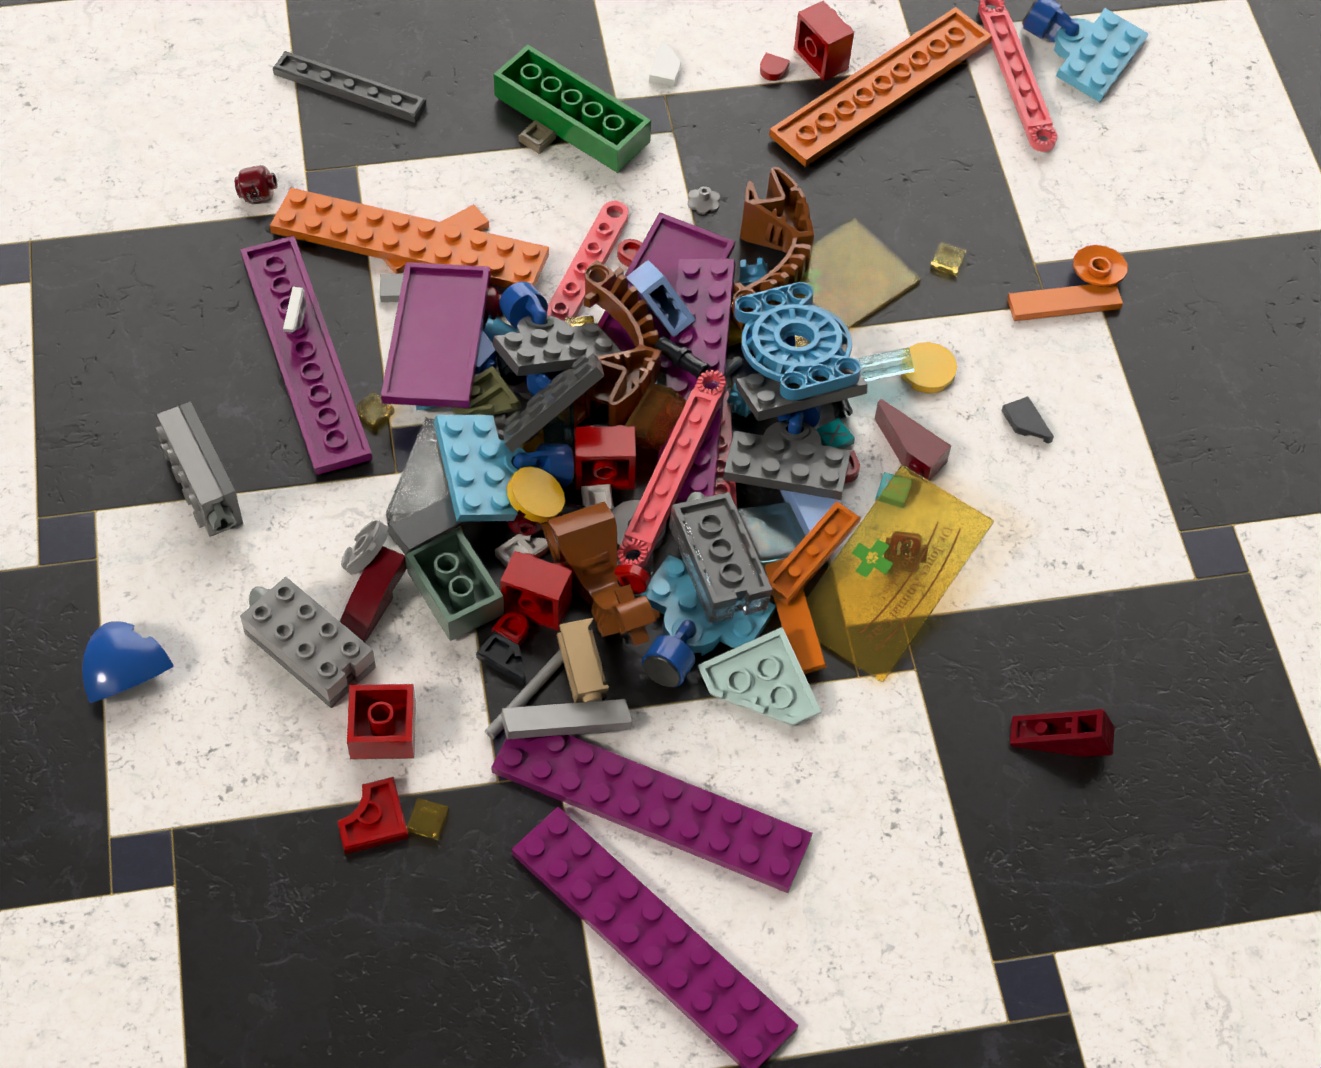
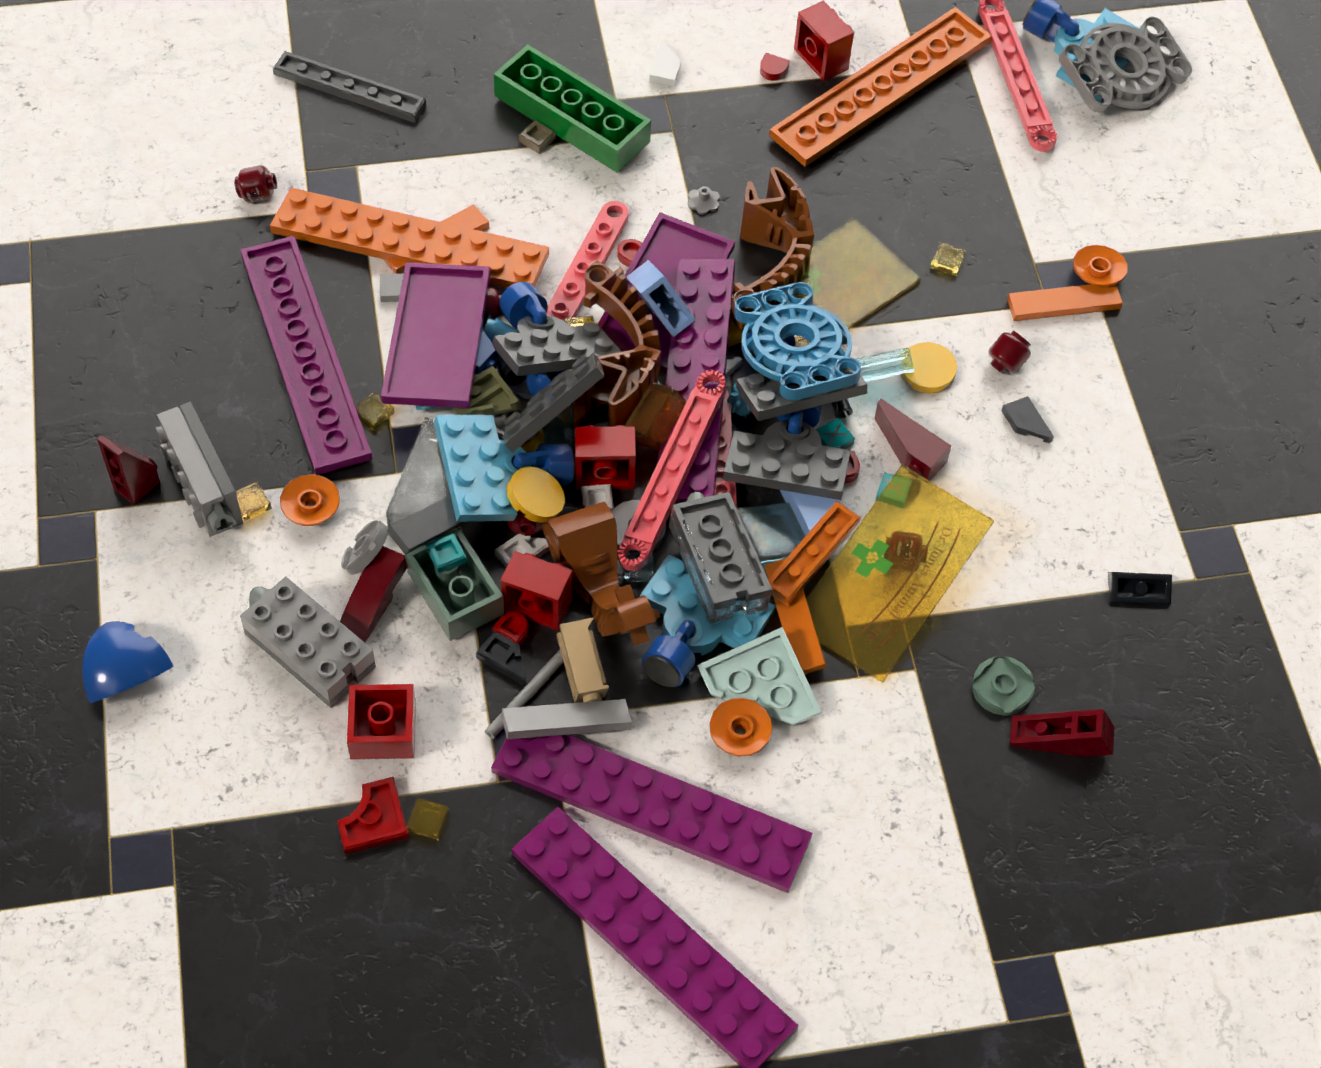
white tile [283,287,307,332] -> none
red tile [614,564,651,594] -> none
black pin [655,336,710,379] -> none
dark azure tile [740,257,769,287] -> none
none -> dark red slope [97,435,160,505]
none -> clear yellow tile [236,481,272,521]
none -> orange dish [280,474,340,526]
none -> teal tile [426,534,467,574]
none -> orange dish [709,698,772,757]
none -> sand green tile [972,656,1035,716]
none -> dark red head [988,331,1031,374]
none -> light grey piece [1059,16,1192,113]
none -> black slope [1108,572,1172,604]

